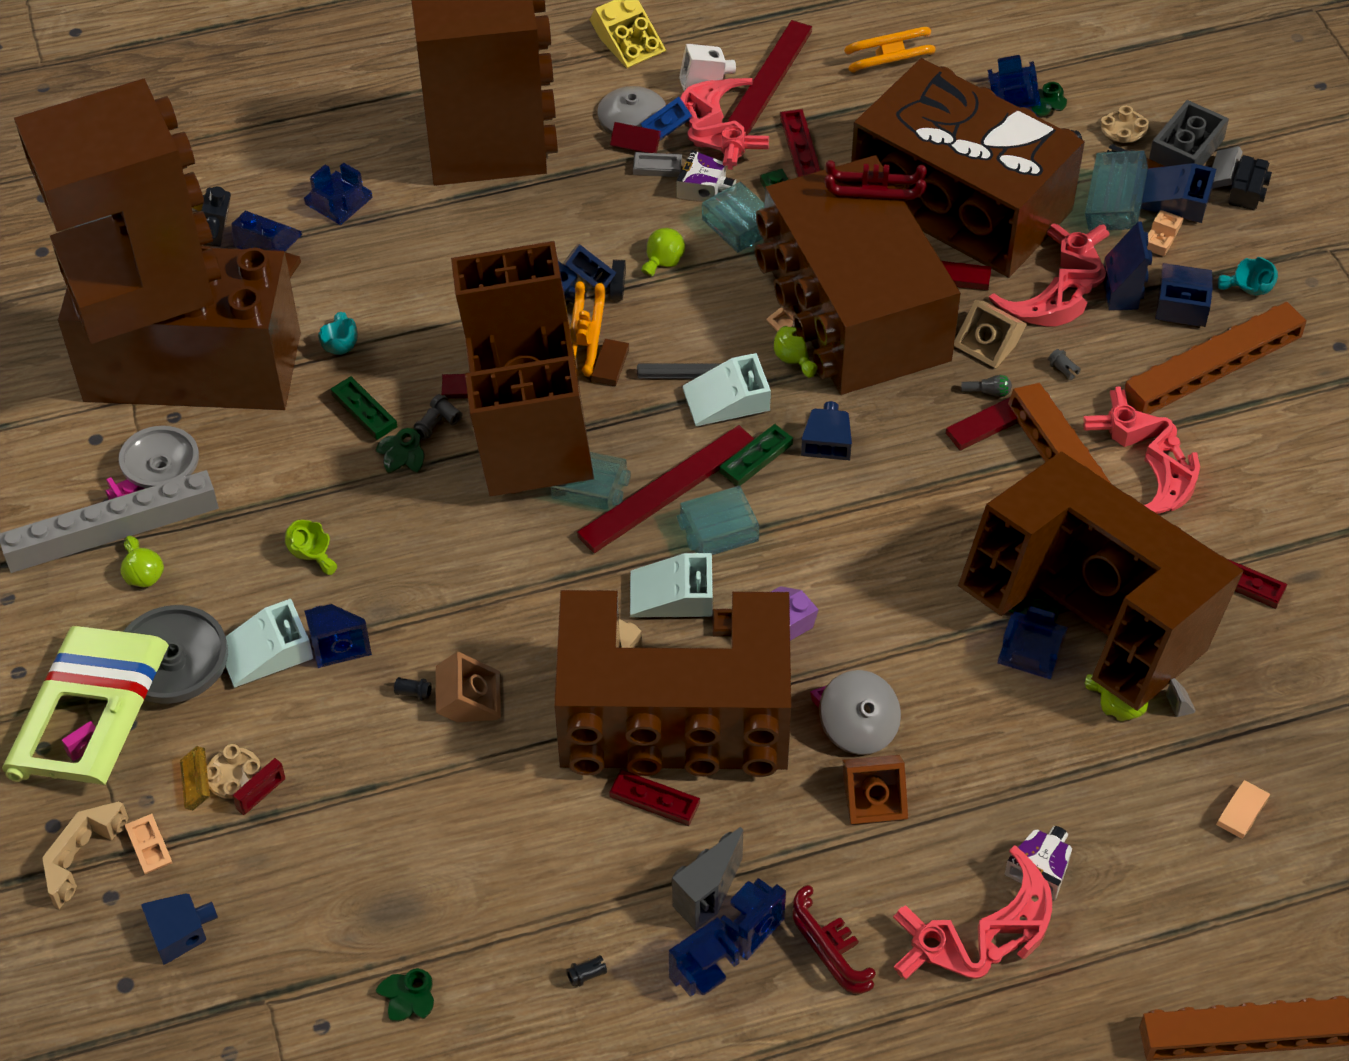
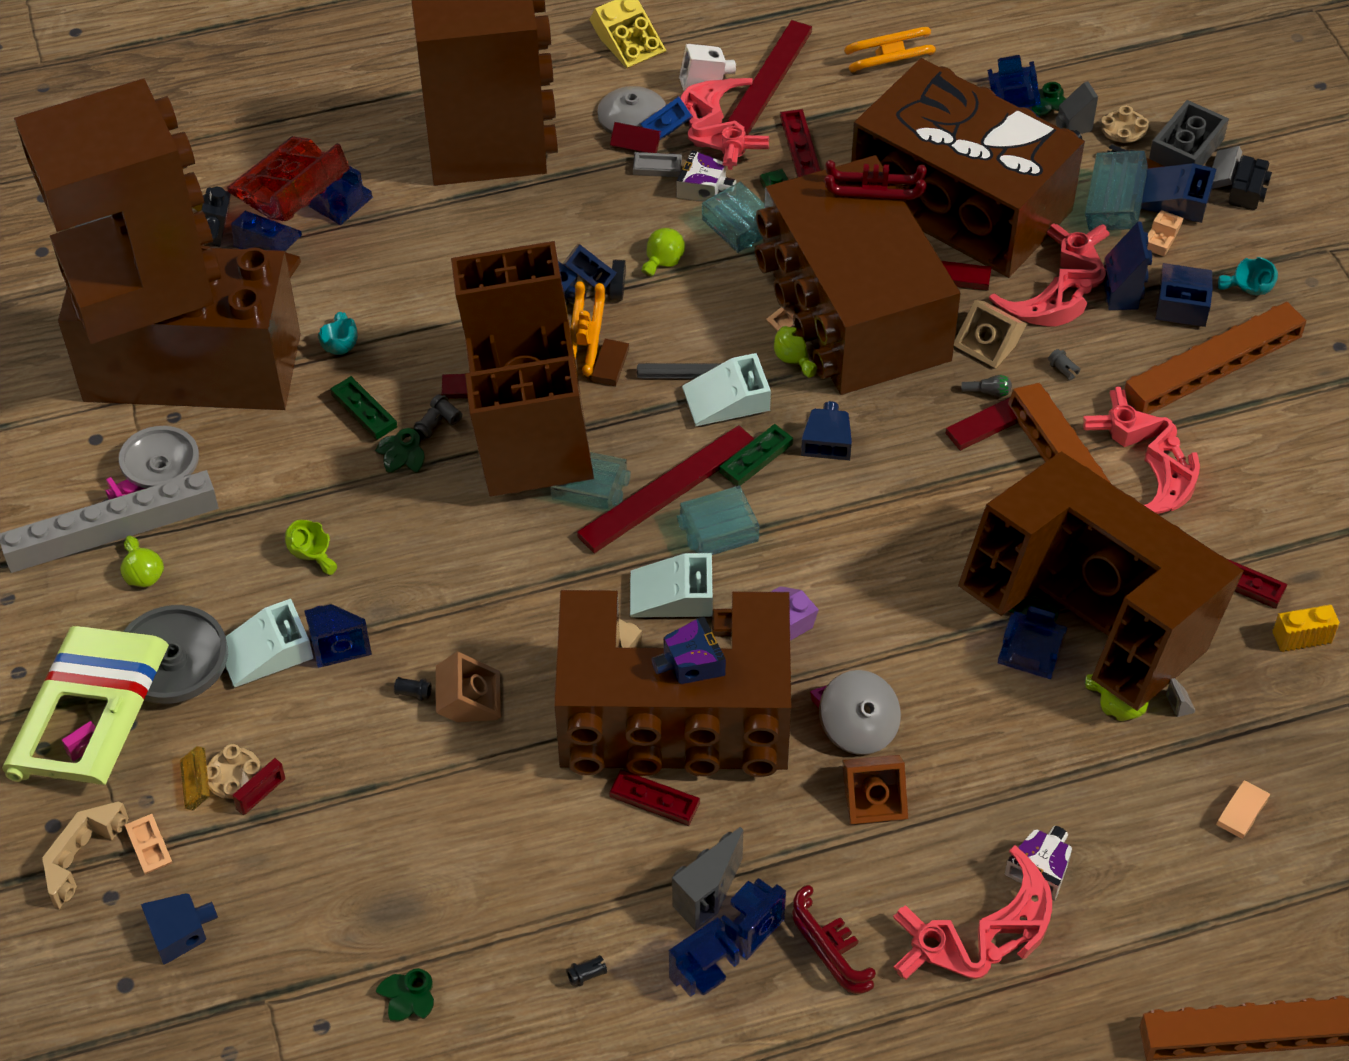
none -> clear red piece [227,136,350,221]
none -> torso [652,616,726,684]
none -> dark grey slope [1056,81,1098,134]
none -> yellow brick [1272,604,1340,652]

